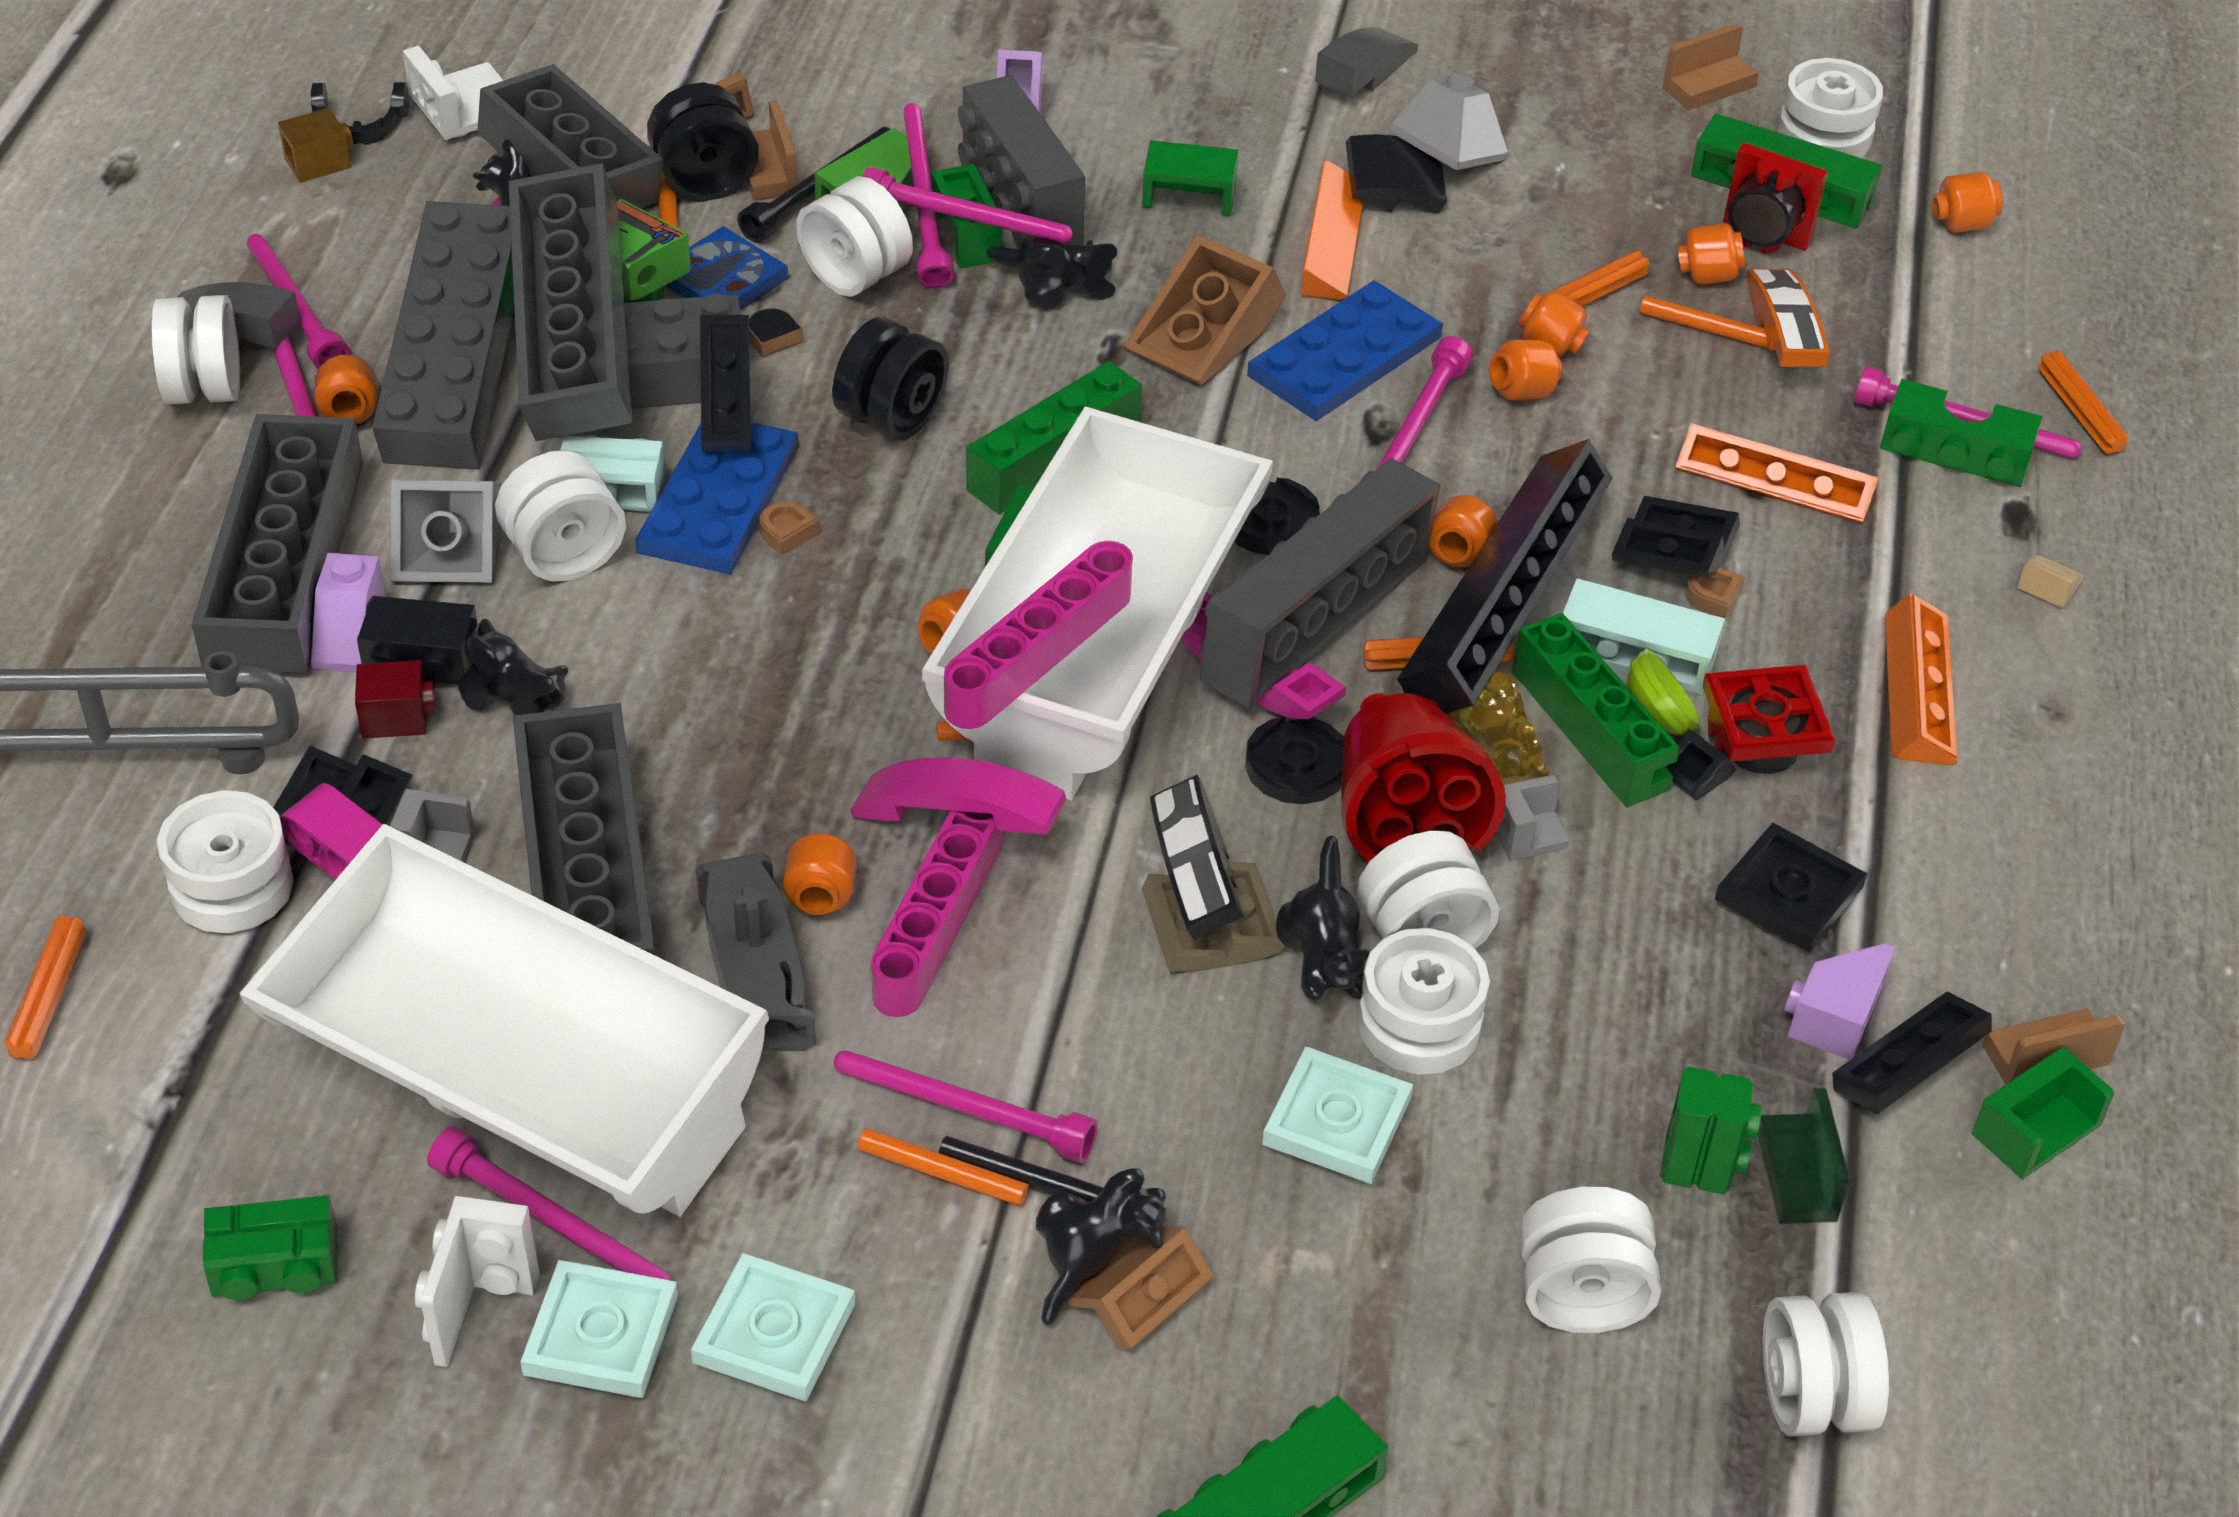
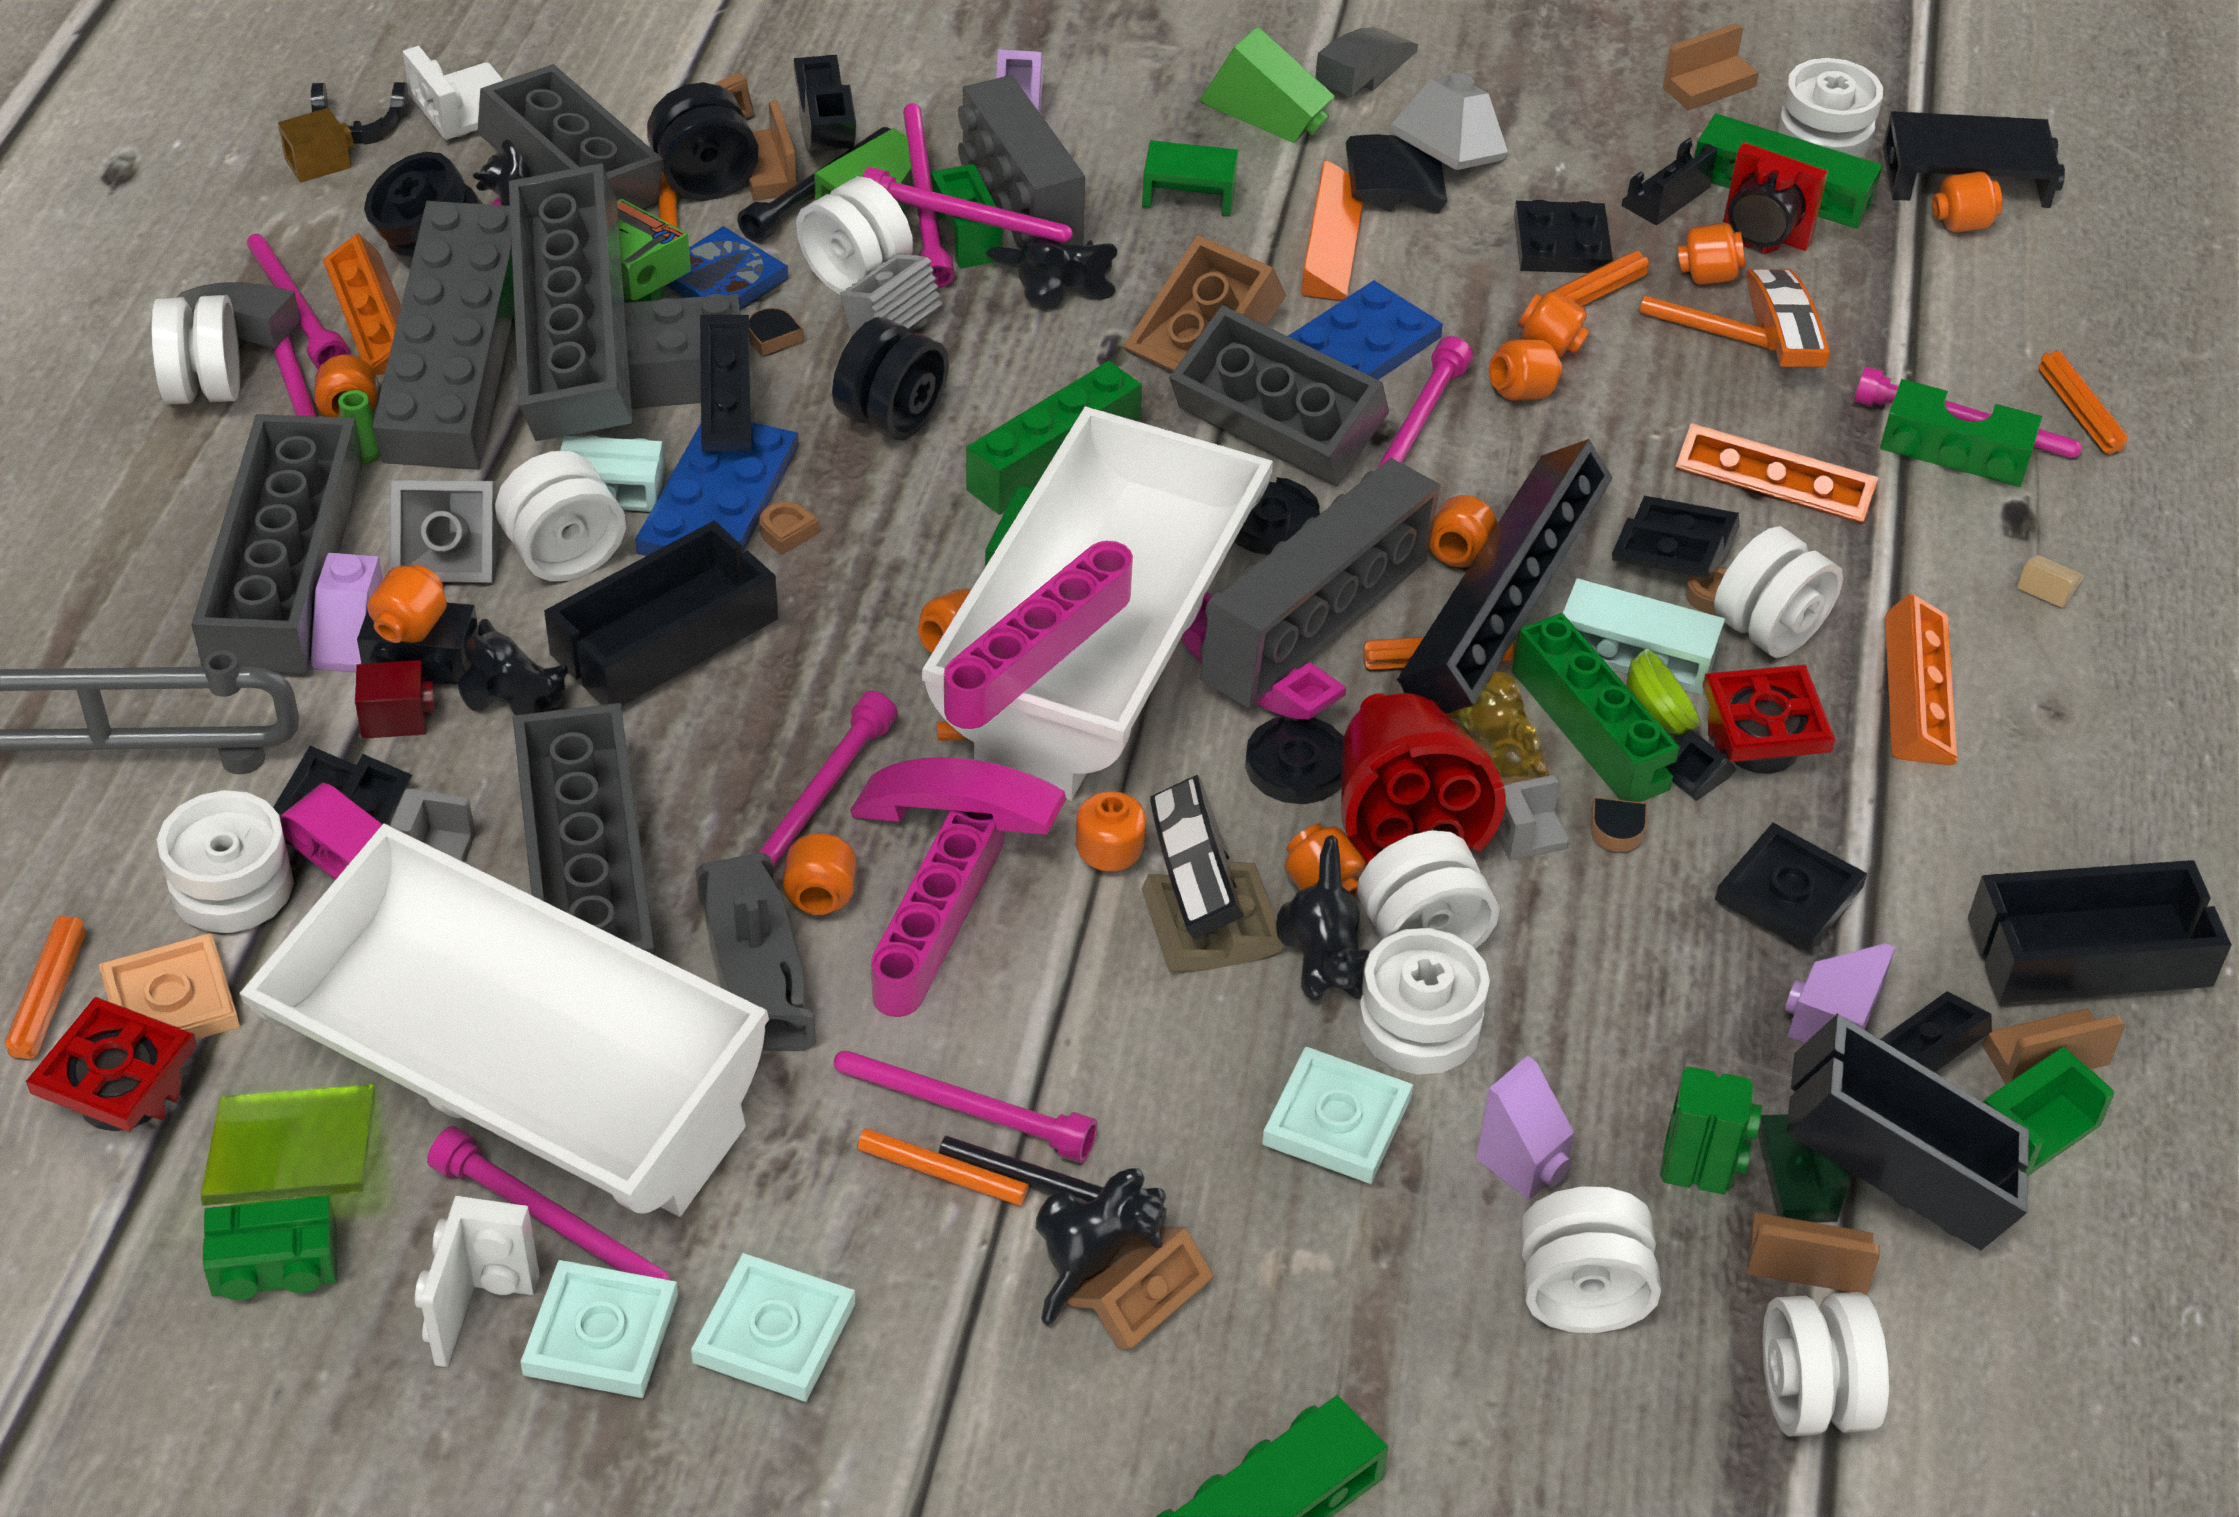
none -> red piece [26,997,197,1132]
none -> light nougat tile [99,932,240,1051]
none -> clear neon green piece [200,1084,375,1206]
none -> orange slope [323,233,401,376]
none -> bright green cone [338,390,381,464]
none -> black wheel [364,151,483,269]
none -> orange head [367,564,447,643]
none -> black piece [544,520,778,706]
none -> dark pink piece [758,691,898,868]
none -> black arch [794,55,856,152]
none -> light grey brick [840,254,943,335]
none -> orange head [1075,791,1147,872]
none -> dark grey brick [1169,305,1389,486]
none -> bright green slope [1200,26,1335,143]
none -> orange head [1284,824,1366,897]
none -> lavender slope [1476,1056,1574,1200]
none -> black plate [1514,200,1613,273]
none -> black tile [1590,797,1647,852]
none -> black hinge [1621,138,1718,226]
none -> white wheel [1713,526,1843,658]
none -> medium nougat panel [1747,1212,1880,1295]
none -> black piece [1786,1013,2029,1251]
none -> black panel [1882,111,2065,208]
none -> black piece [1967,860,2232,1003]

